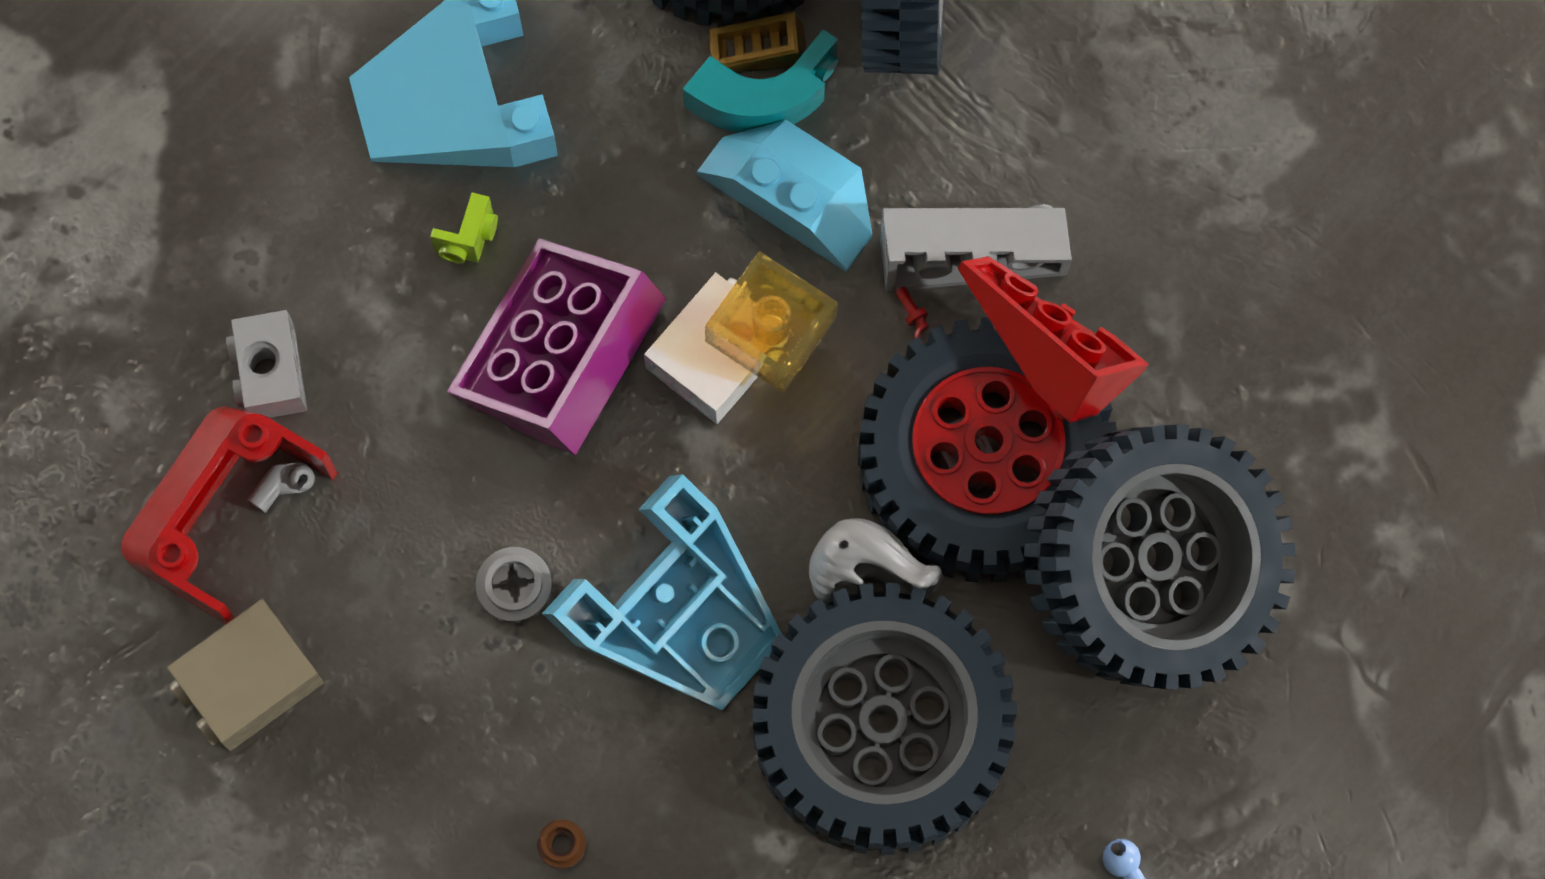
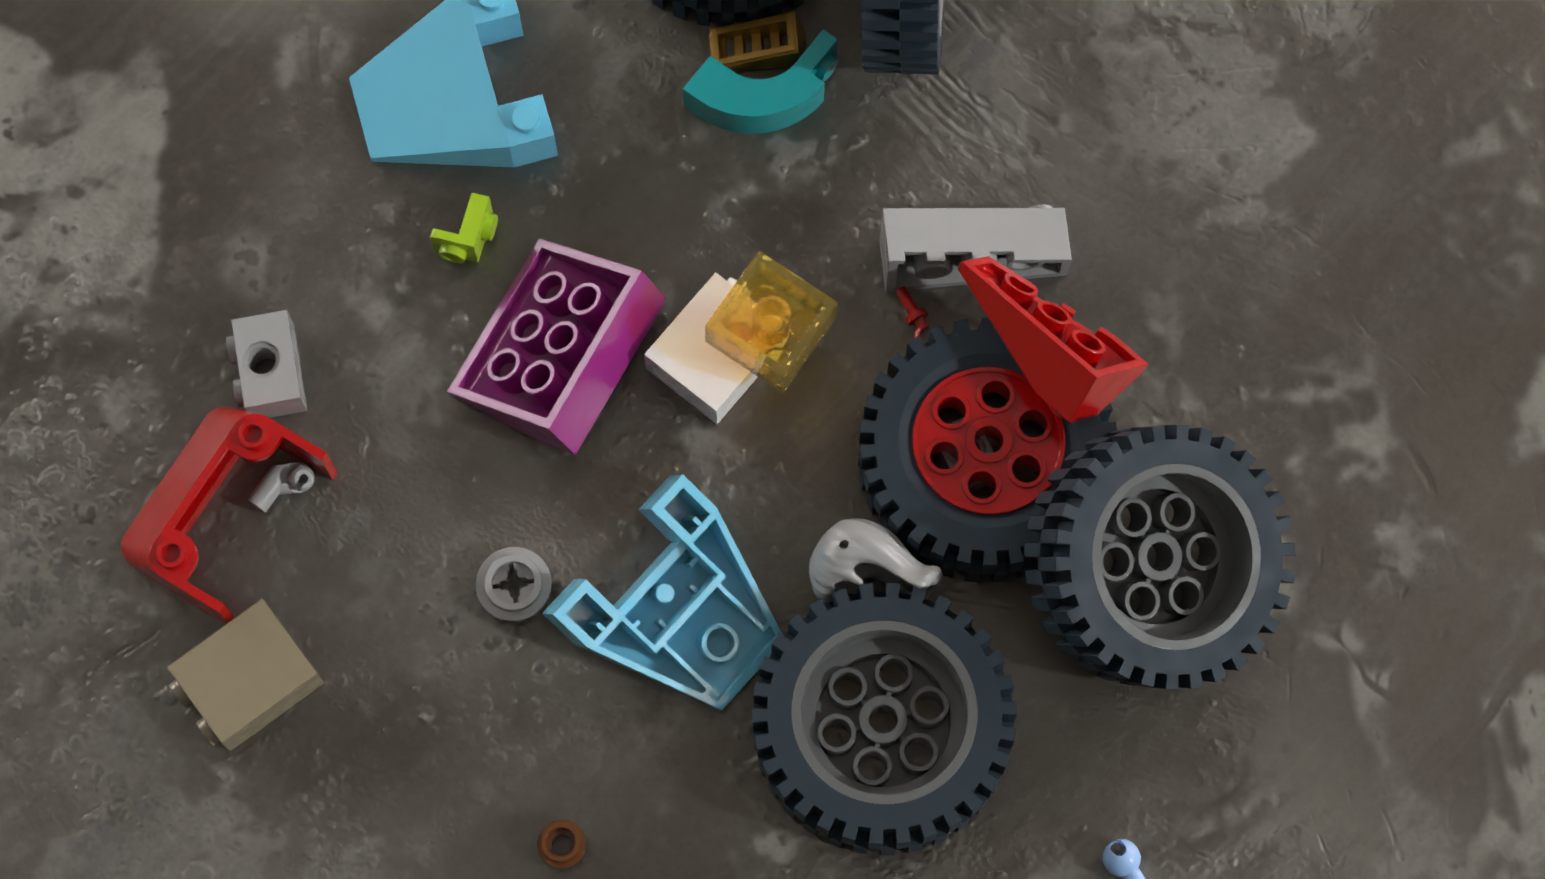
medium azure wedge [697,120,872,273] -> none

